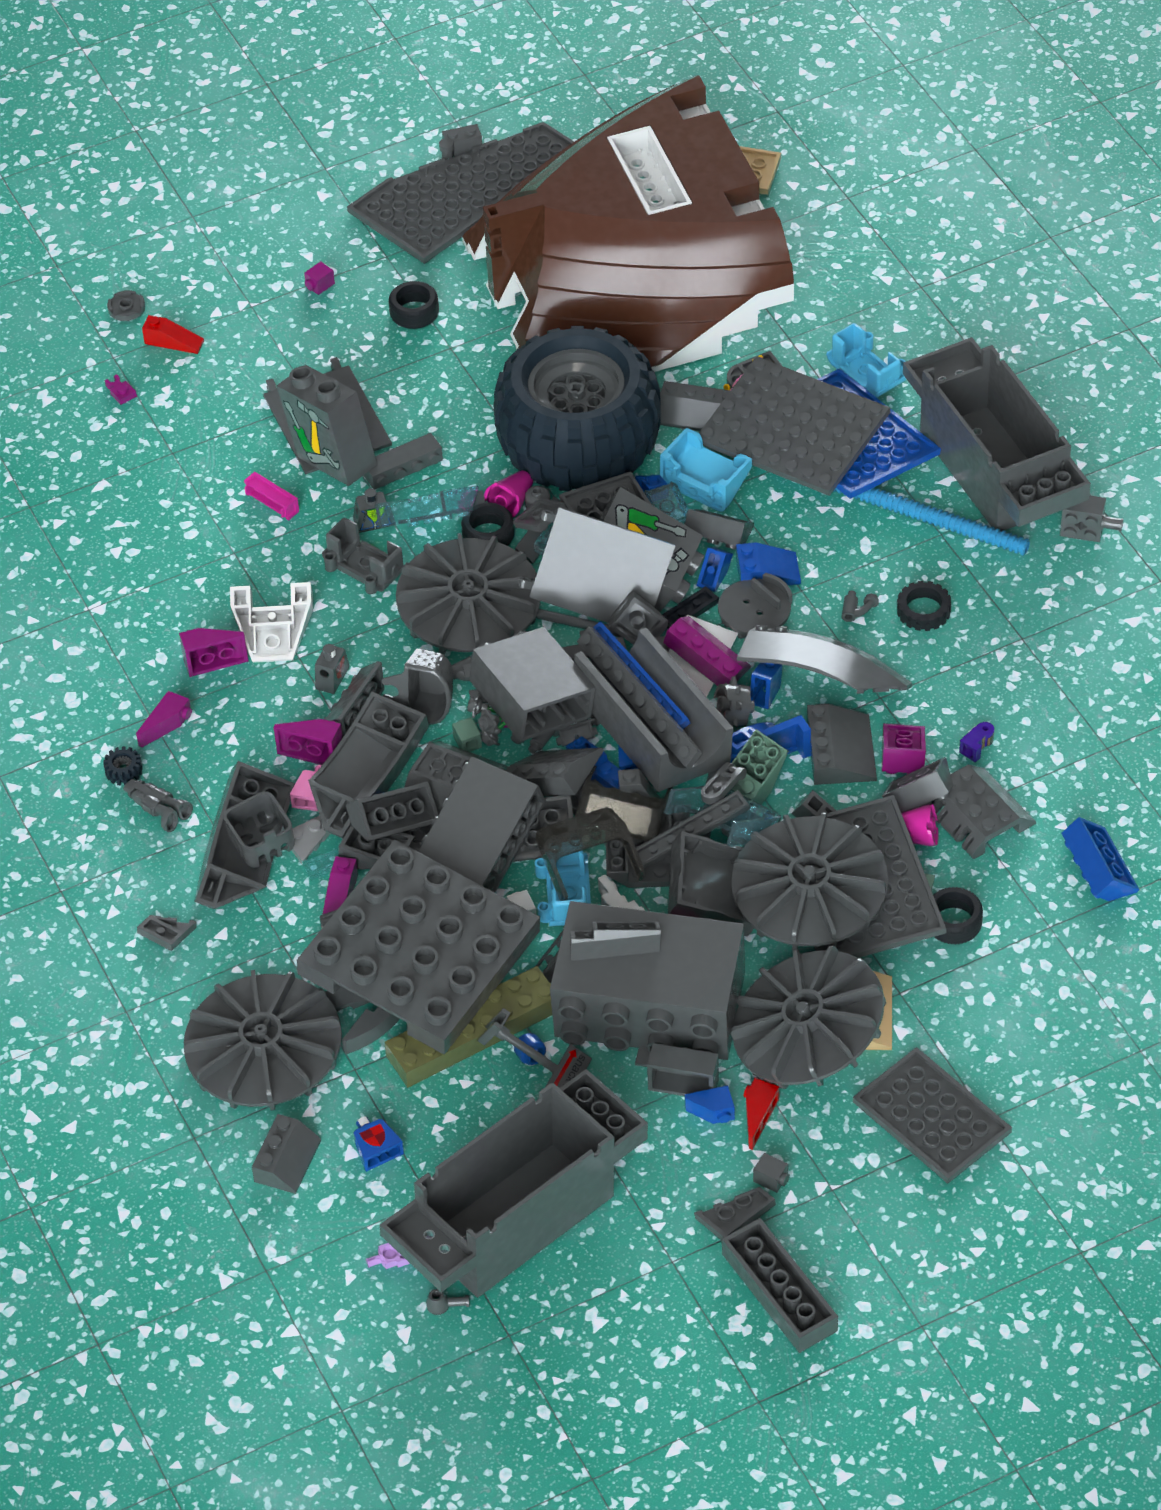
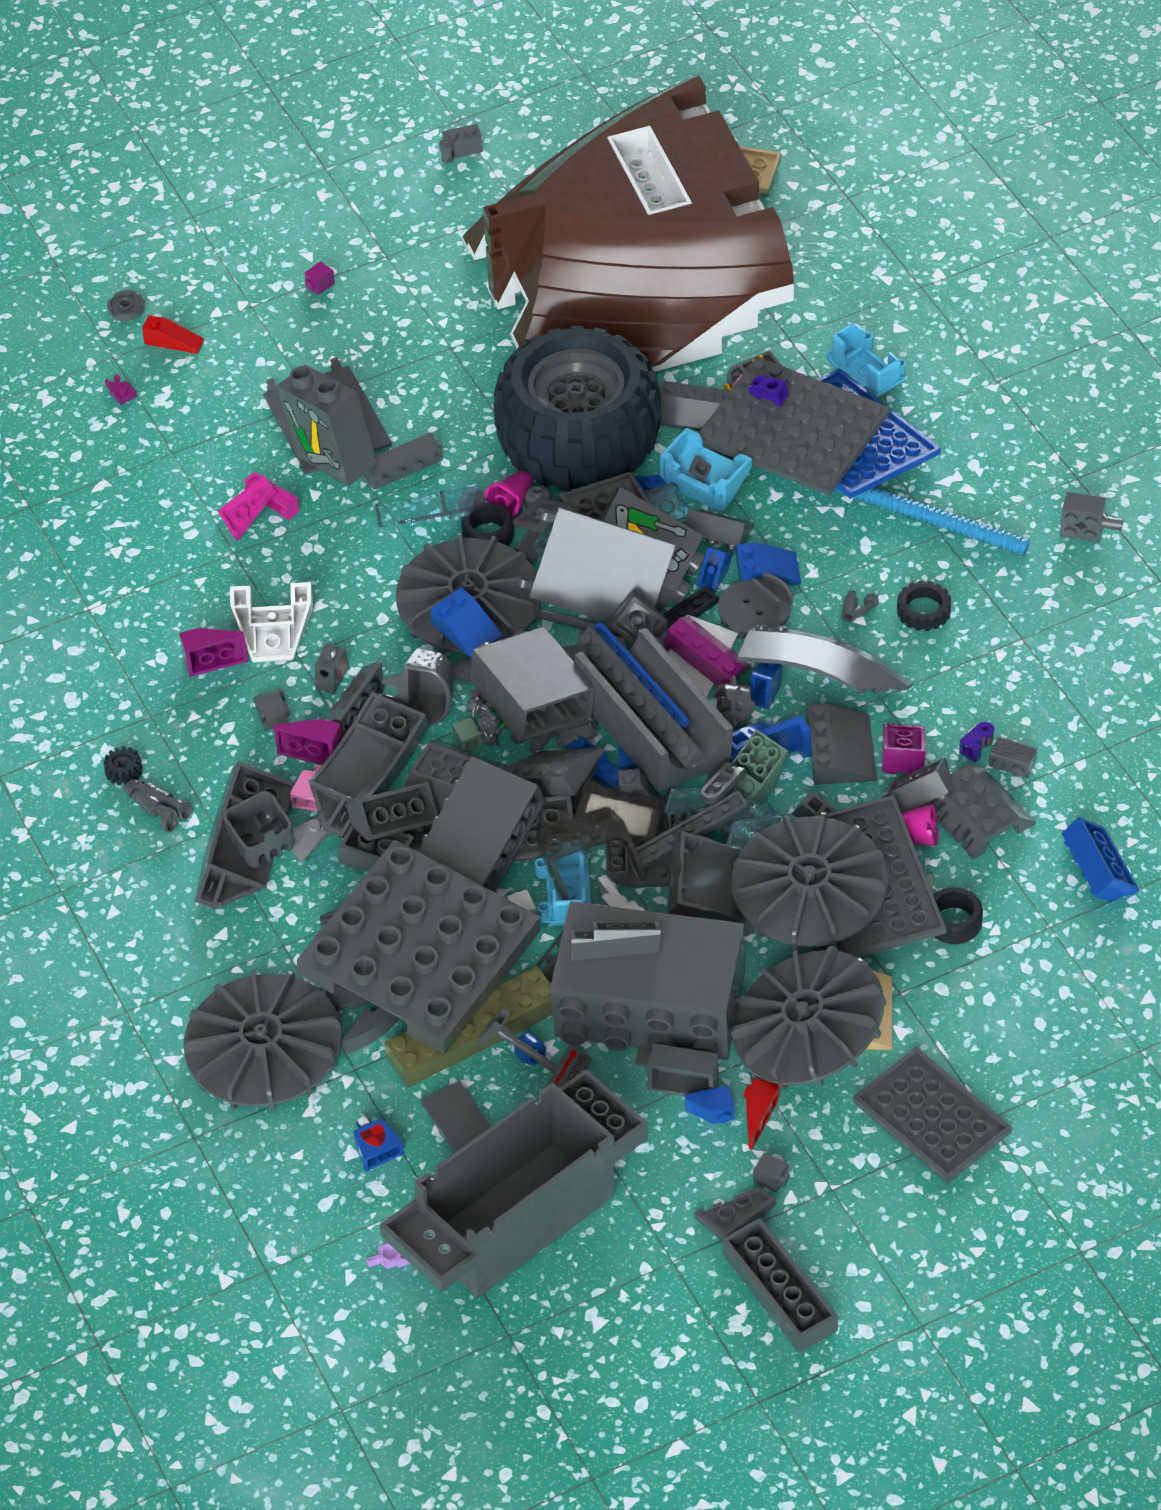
magenta slope [136,691,192,747] -> none
dark grey wing [137,915,196,951] -> none
dark grey slope [252,1114,321,1194] -> none
dark grey container [322,518,409,594] -> none
magenta slope [322,856,358,915] -> none
dark grey wing [347,122,574,264] -> none
dark grey torso [353,488,394,533] -> none
black tyre [389,281,439,329] -> none
dark grey bar [426,1289,470,1315] -> none
dark grey piece [903,337,1091,532] -> none
none -> dark pink wing [217,475,276,541]
none -> dark grey cylinder [253,689,290,731]
none -> dark grey tile [421,1081,490,1153]
none -> blue slope [430,587,503,659]
none -> dark grey slope [688,455,711,482]
none -> dark purple leg [748,375,789,407]
none -> dark grey brick [989,737,1038,778]

